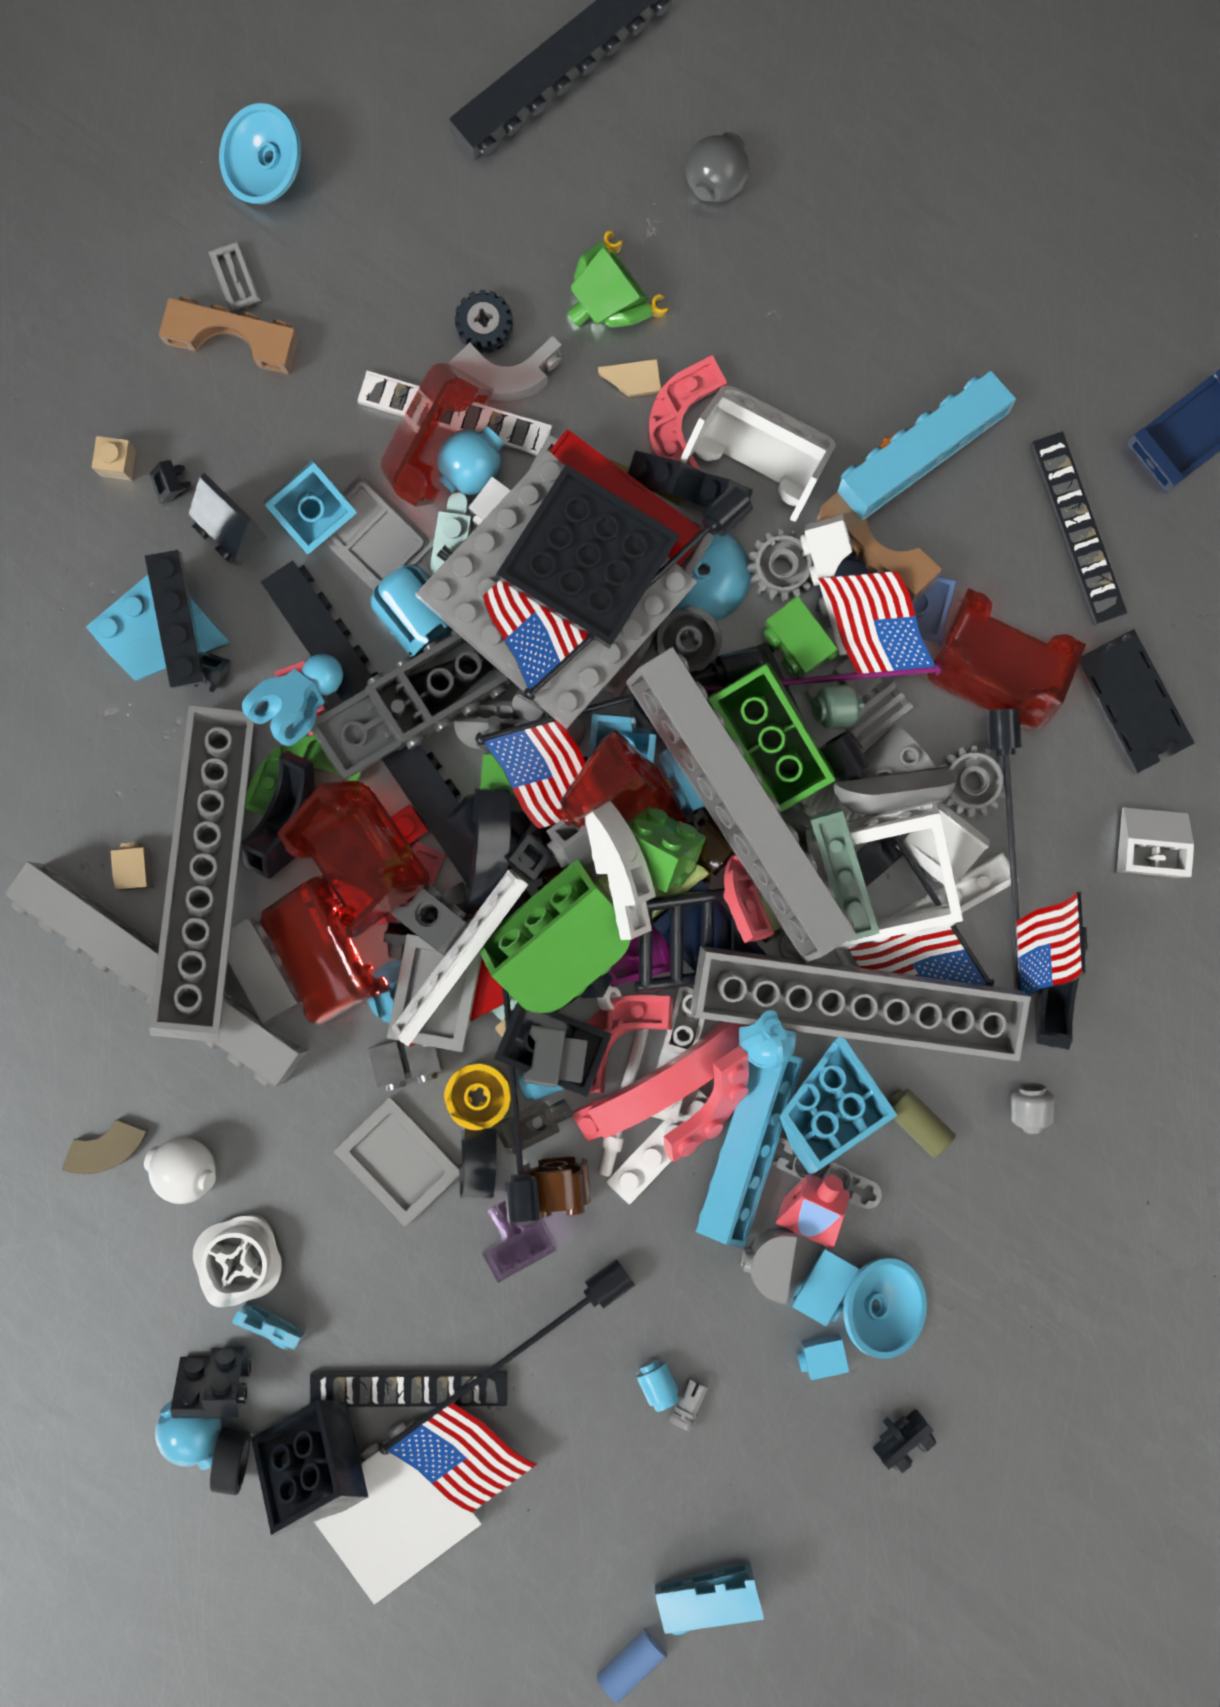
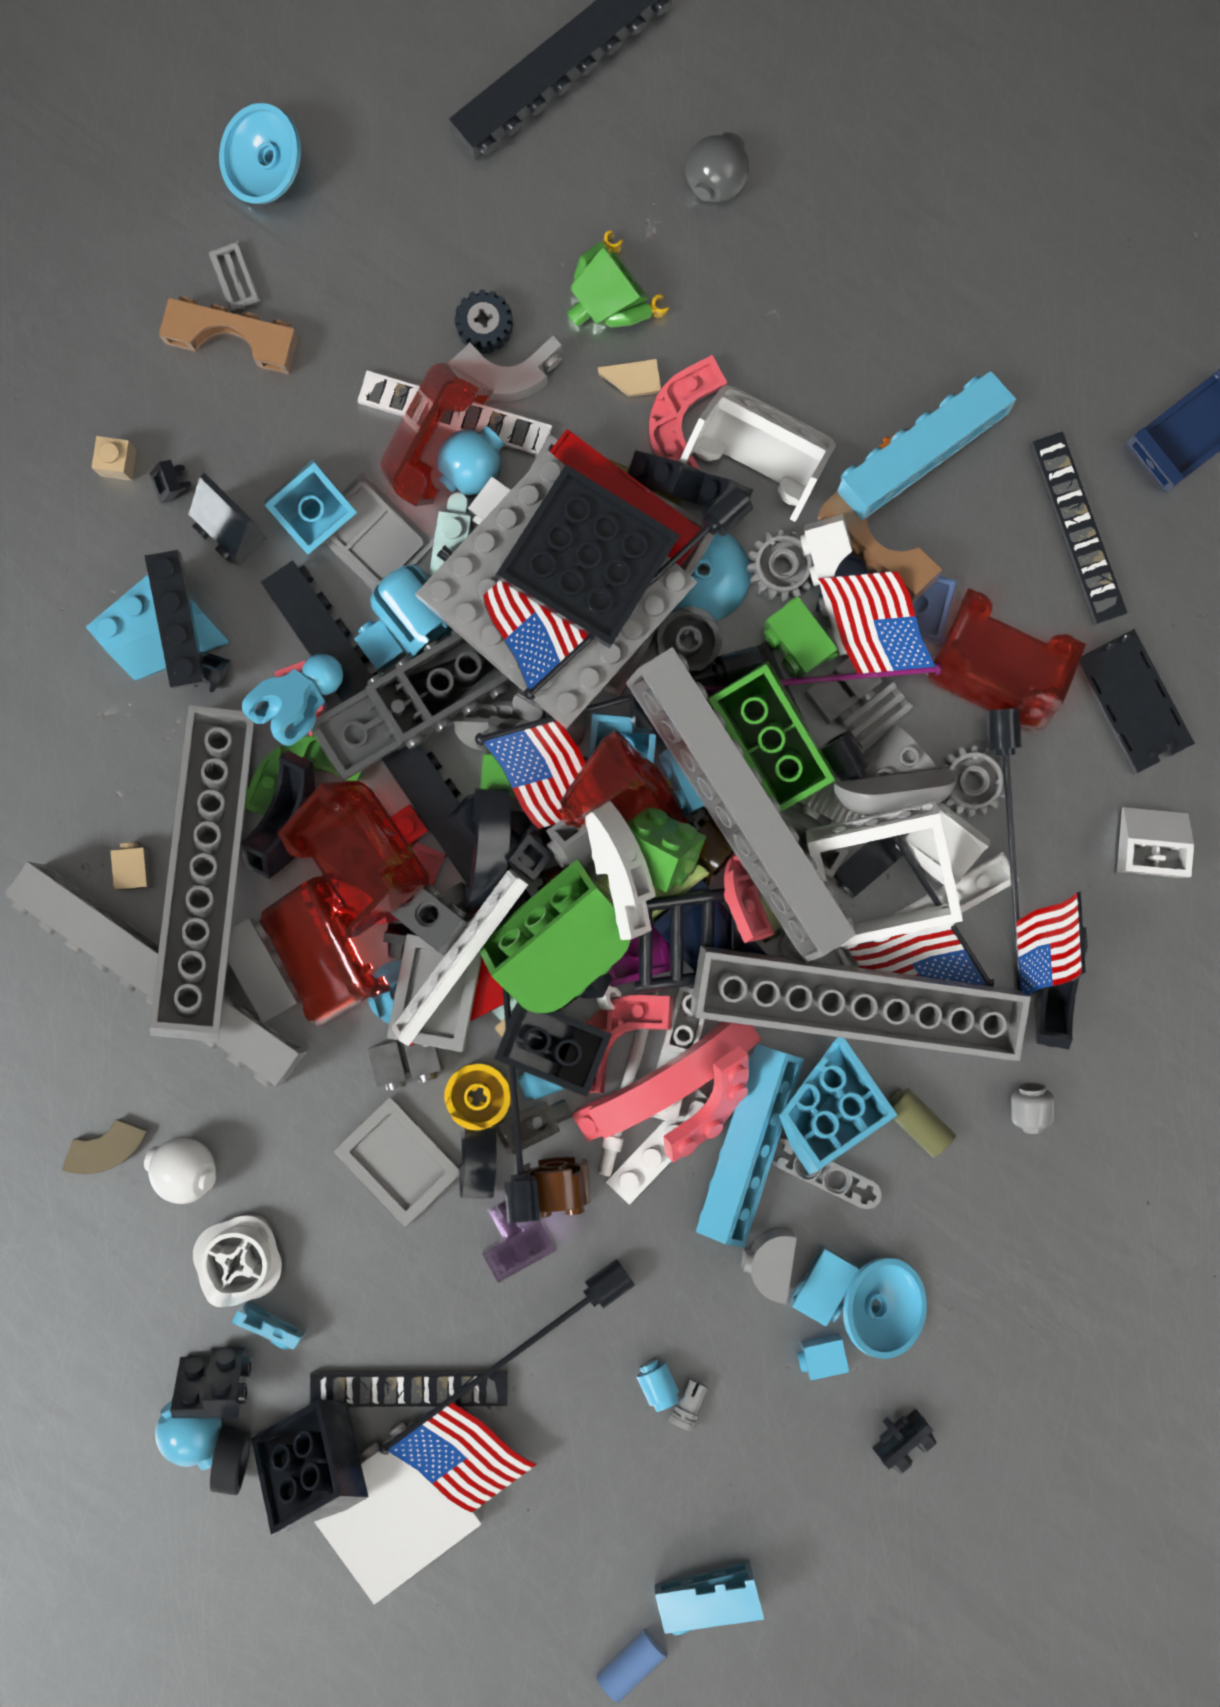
dark grey piece [523,1025,588,1087] -> none
medium azure cap [739,1010,797,1069] -> none
coral torso [775,1174,851,1249] -> none
sand green plate [810,807,880,942] -> none
sand green head [812,684,864,729] -> none
none -> medium azure brick [354,620,406,673]

